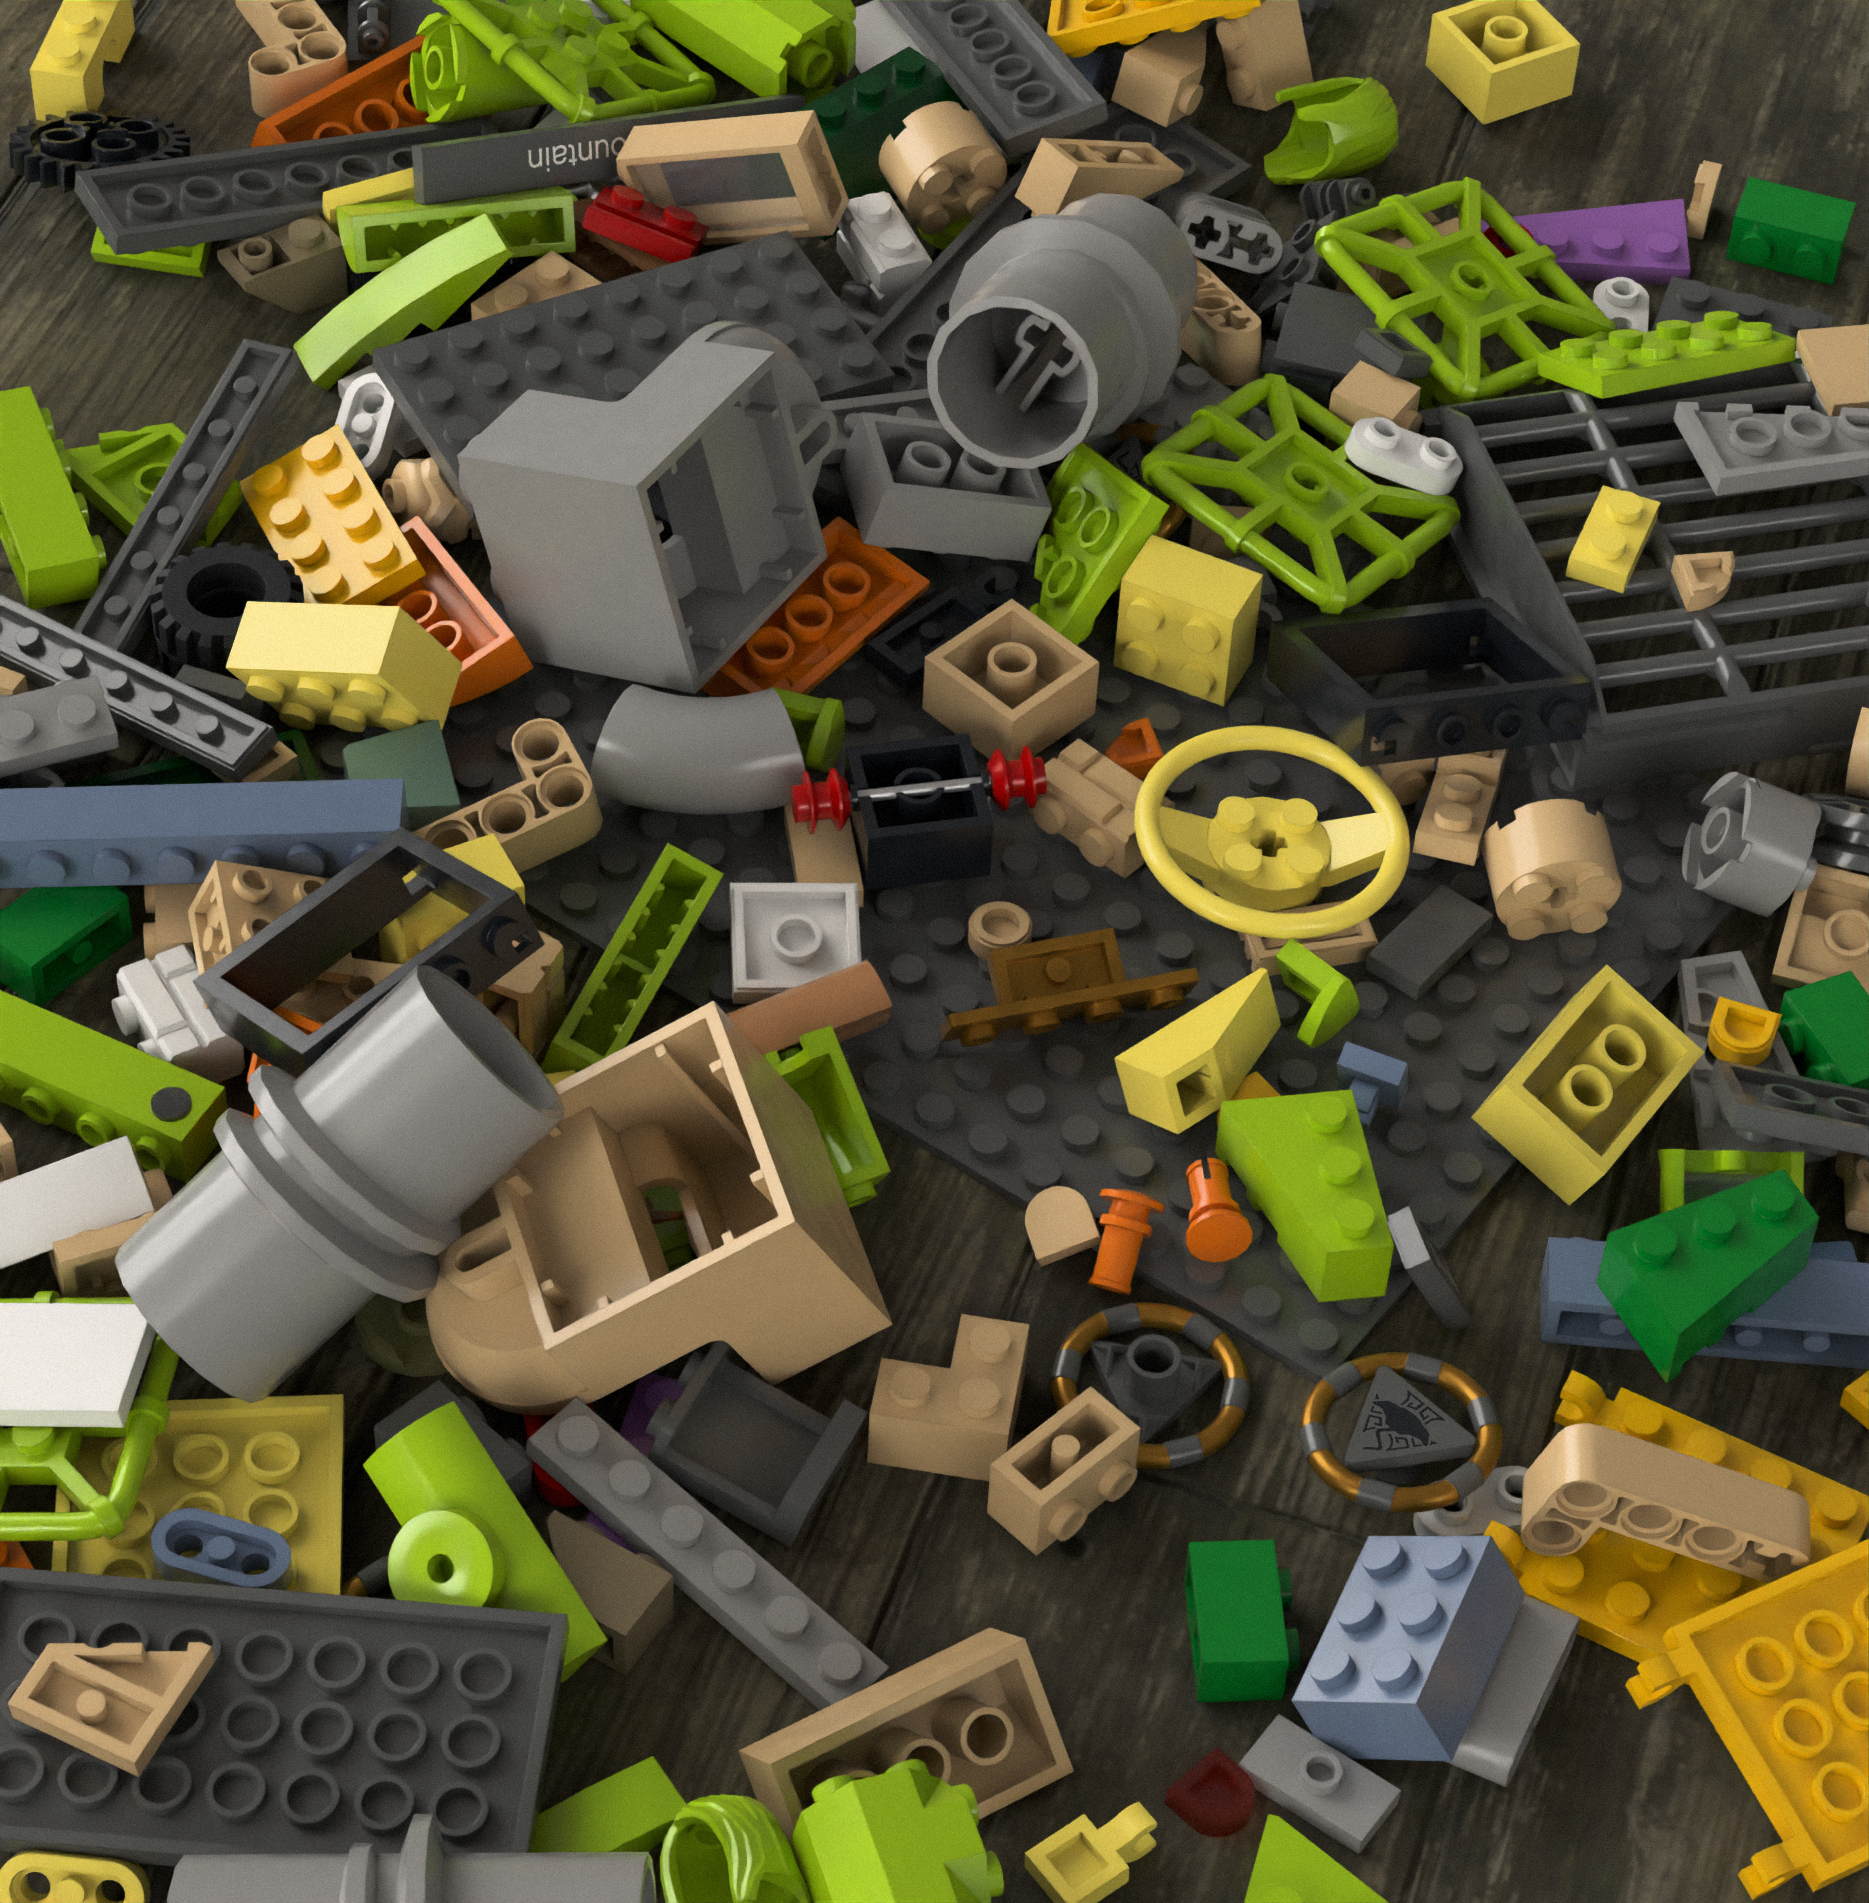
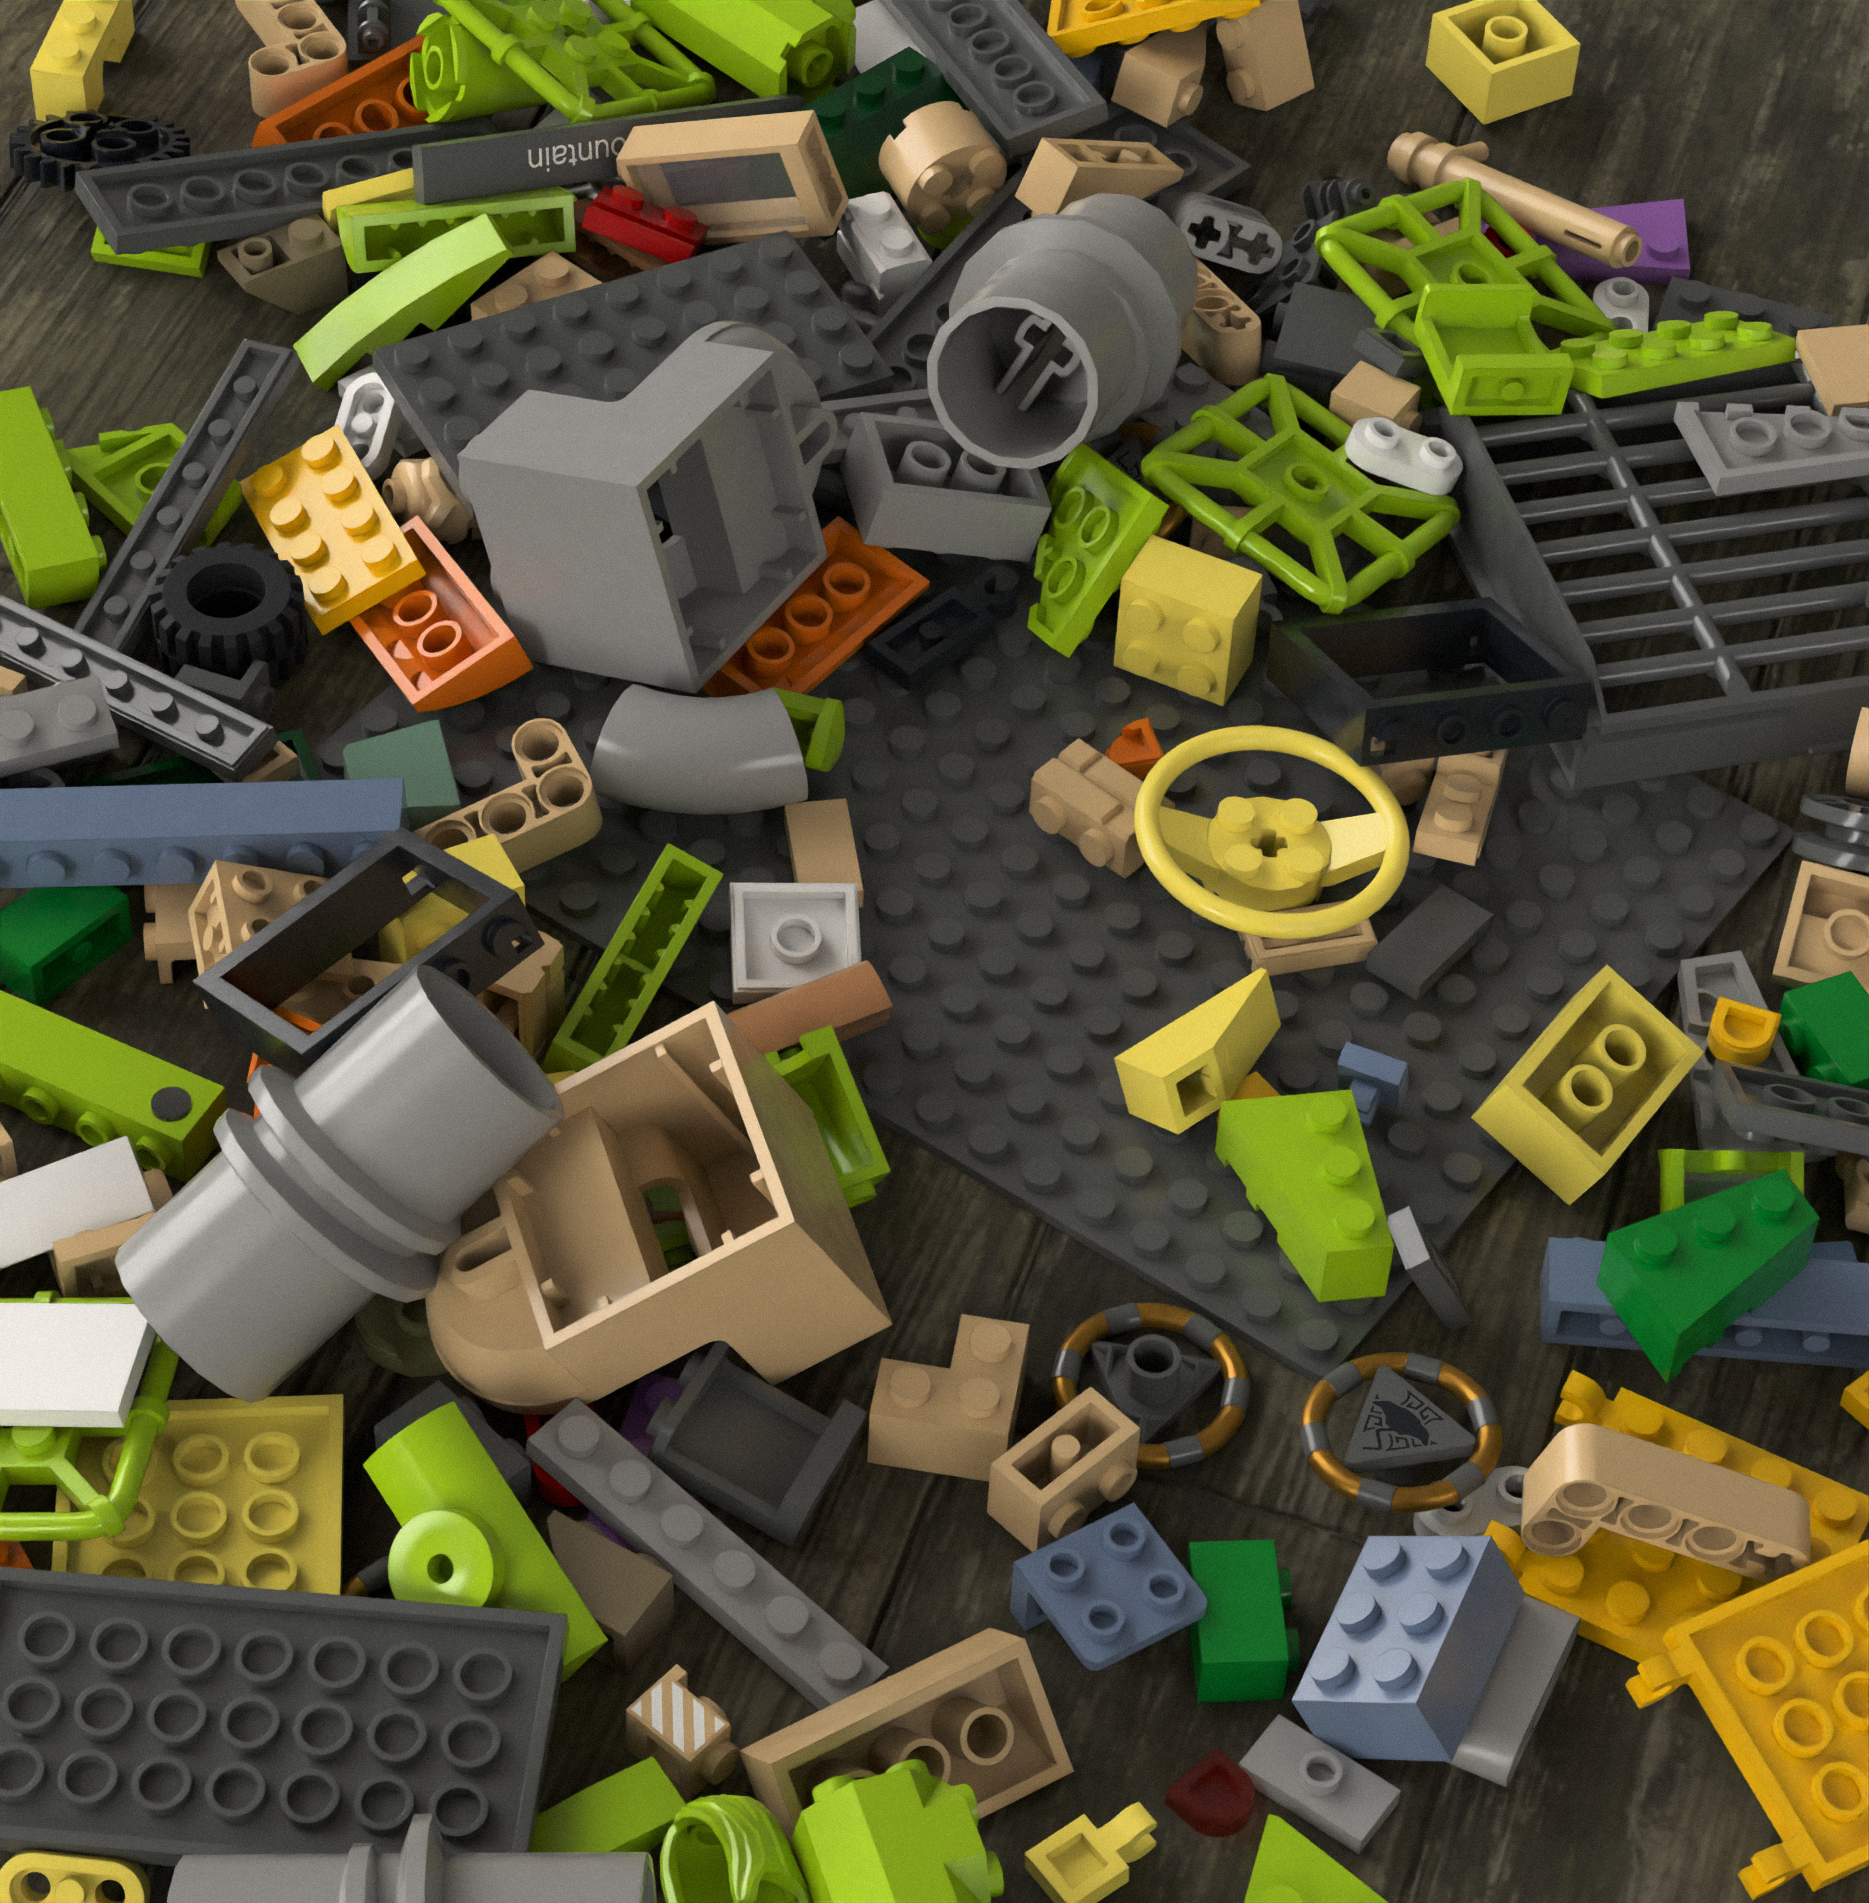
tan wing [7,1642,216,1777] -> none
white brick [111,944,245,1083] -> none
sand blue plate [151,1508,293,1590] -> none
light yellow brick [225,601,463,732] -> none
black brick [791,733,1047,890] -> none
tan brick [922,598,1100,761] -> none
pearl gold bracket [939,927,1200,1047] -> none
tan tile [968,901,1032,961] -> none
tan tile [1025,1186,1102,1267] -> none
orange pin [1088,1188,1166,1295] -> none
orange pin [1185,1158,1253,1262] -> none
lime hair [1263,77,1399,185] -> none
lime tile [1275,938,1360,1049] -> none
tan brick [1481,799,1622,940] -> none
light yellow plate [1565,485,1660,593] -> none
tan tile [1671,551,1735,612] -> none
light grey brick [1682,772,1821,917] -> none
tan tile [1685,160,1722,240] -> none
green brick [1726,177,1856,285] -> none
none -> tan brick [626,1664,741,1801]
none -> sand blue bracket [1010,1503,1207,1671]
none -> tan cylinder [1387,132,1643,269]
none -> lime panel [1412,284,1575,416]

